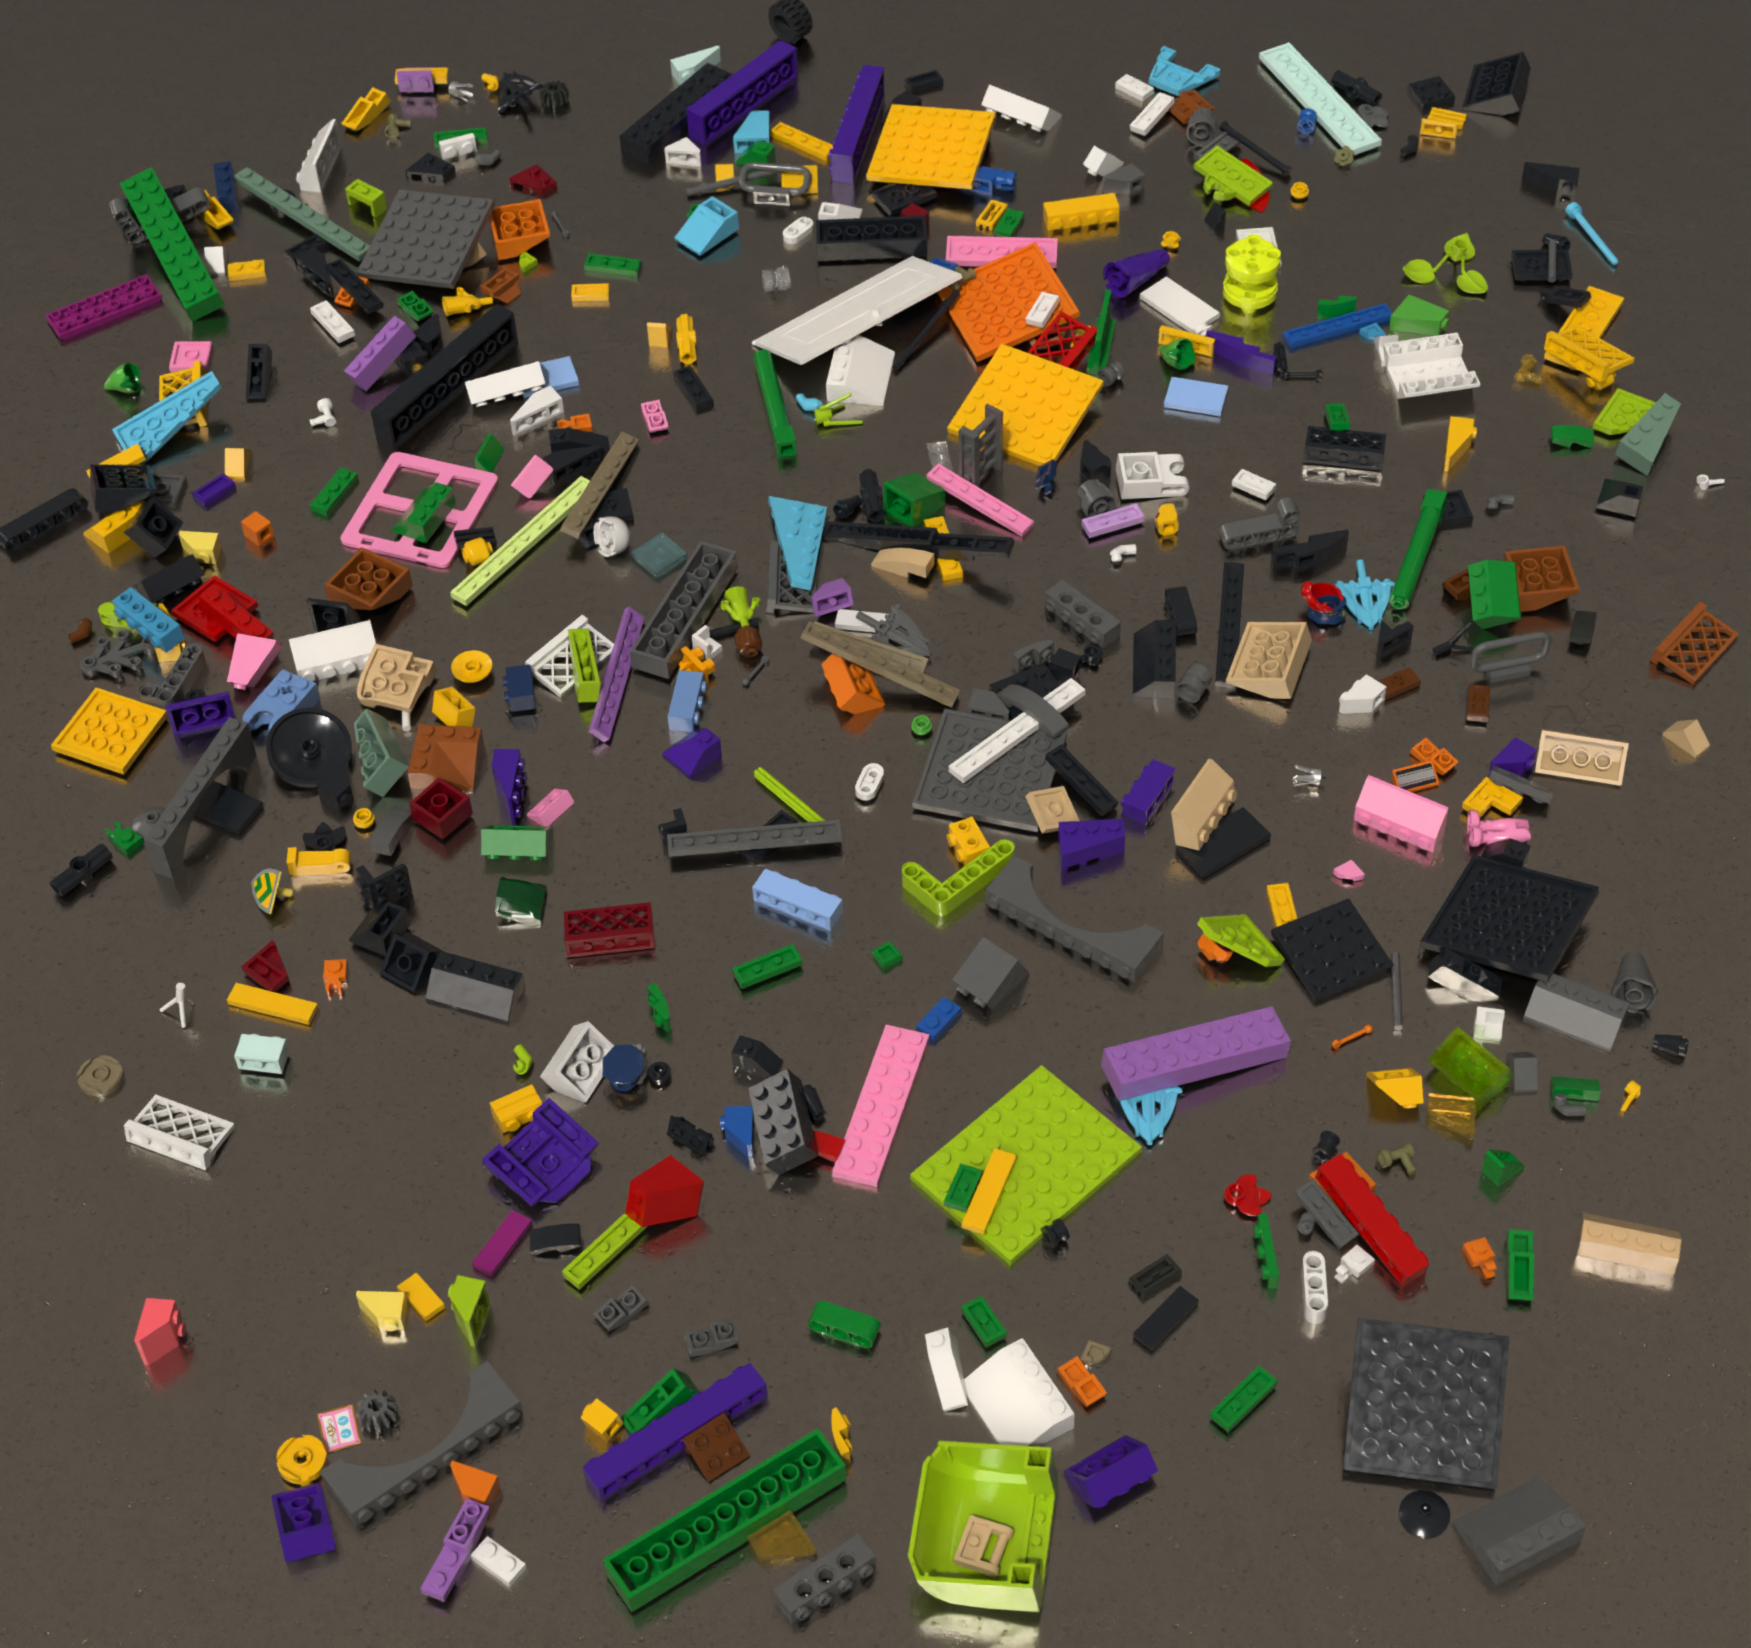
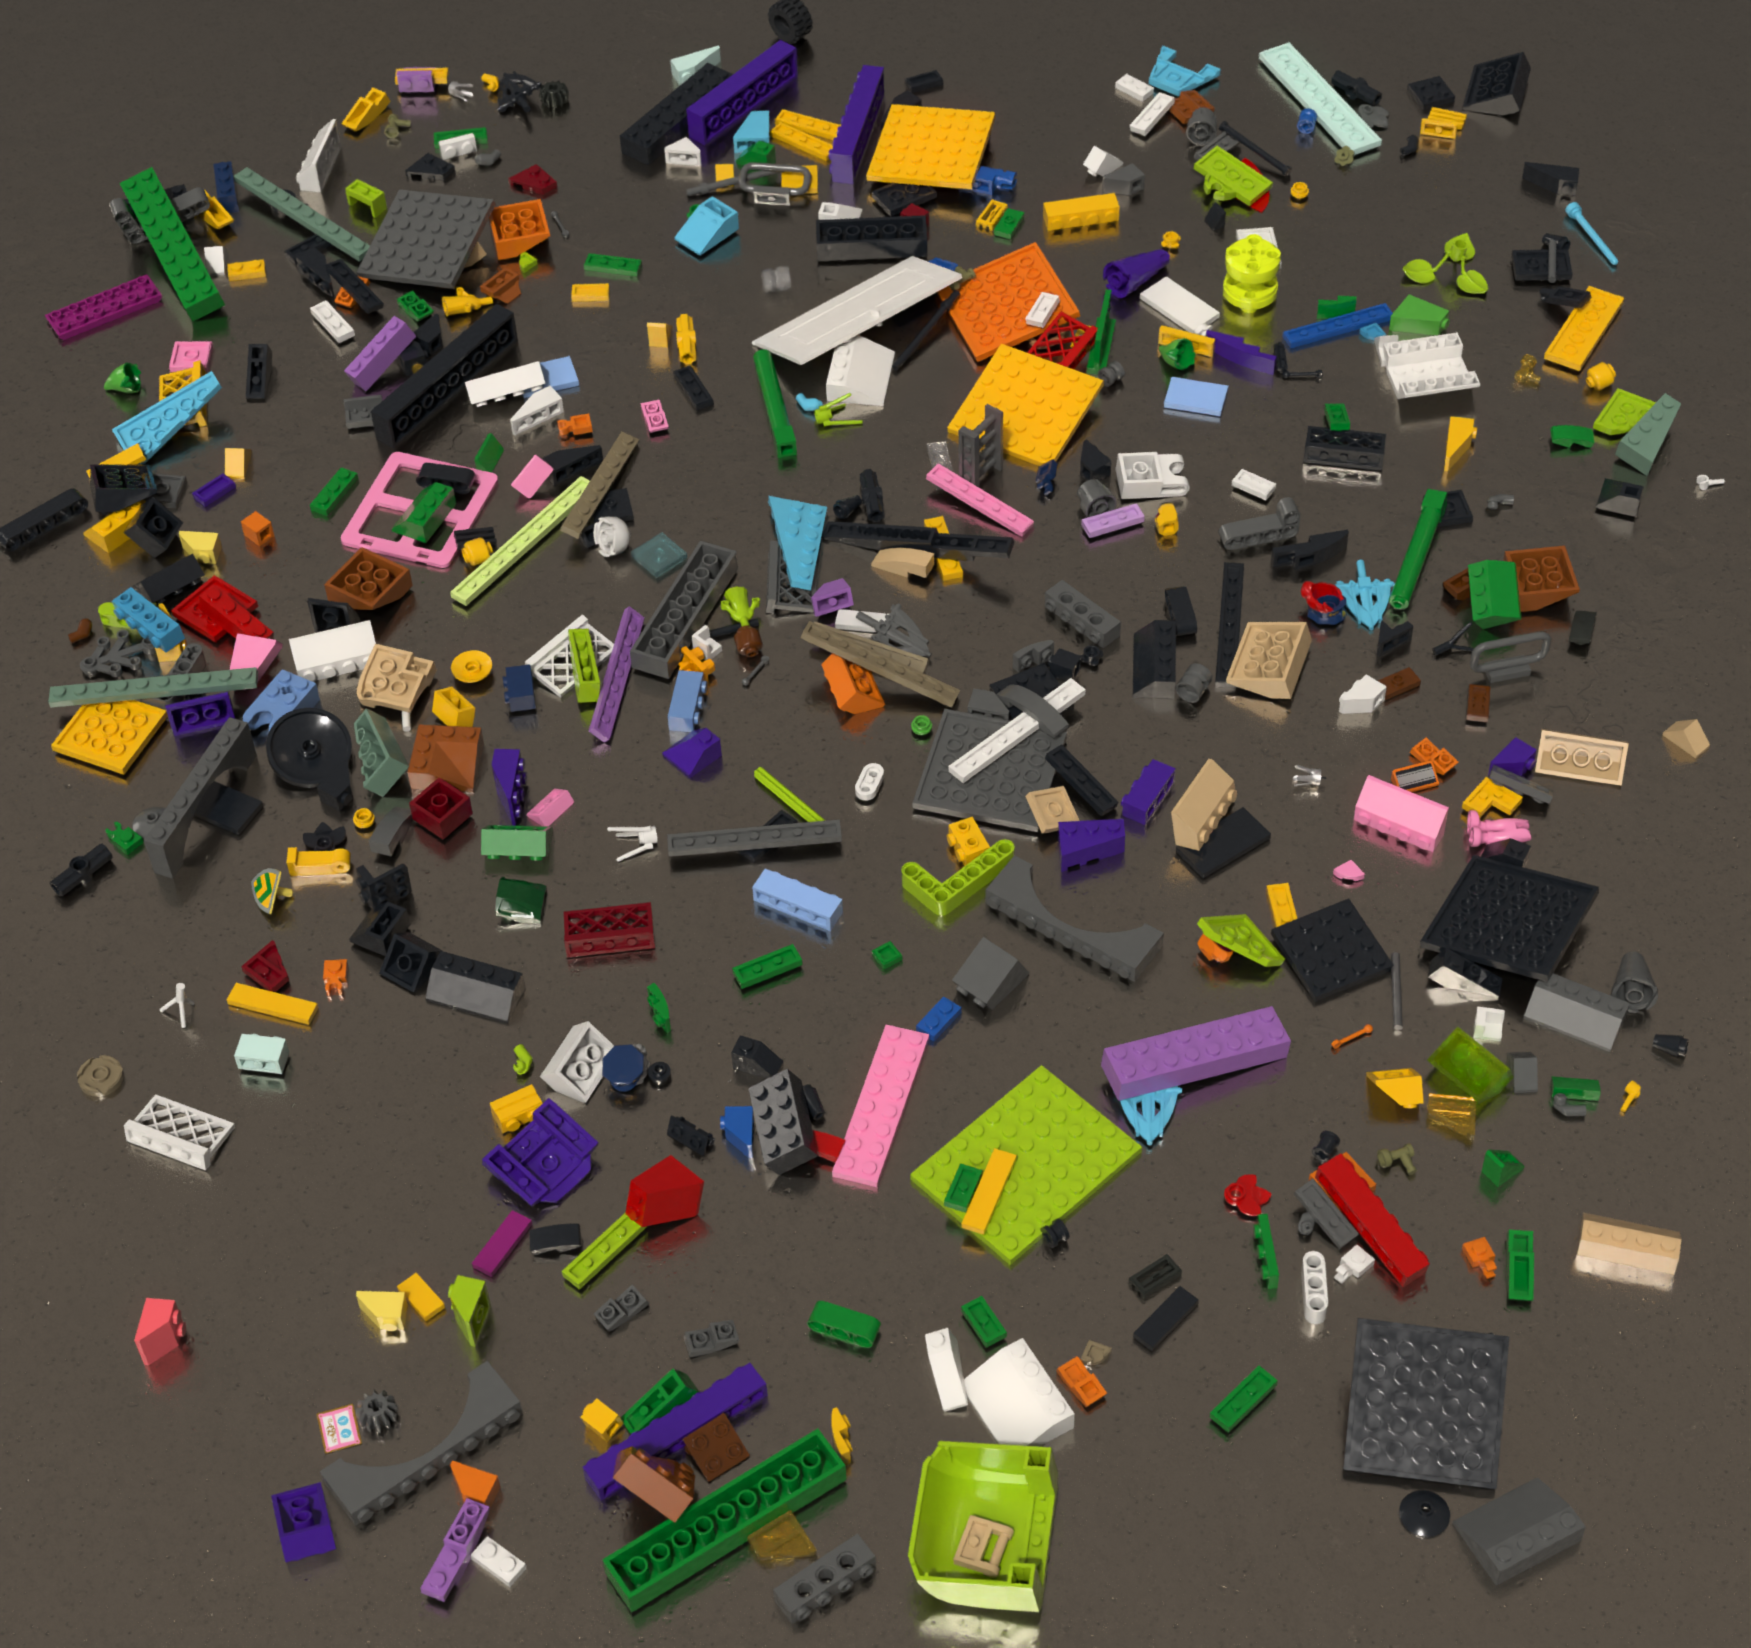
yellow plate [277,1435,328,1486] -> none
white piece [309,398,336,427] -> none
black slope [548,427,610,453] -> none
black panel [658,808,687,843] -> none
white plate [783,217,813,244] -> none
green slope [883,472,945,527] -> none
bright pink plate [946,236,1058,268] -> none
white slope [981,85,1062,132] -> none
dark purple slope [1063,1435,1158,1508] -> none
white arm [1110,544,1136,562] -> none
yellow fence [1544,326,1635,382] -> none
dark orange fence [1650,601,1739,685] -> none
none -> sand green plate [48,667,258,708]
none -> dark grey bracket [343,395,383,429]
none -> black beam [416,462,476,494]
none -> white plant [607,826,658,862]
none -> dark orange slope [613,1446,695,1523]
none -> yellow tile [775,109,841,140]

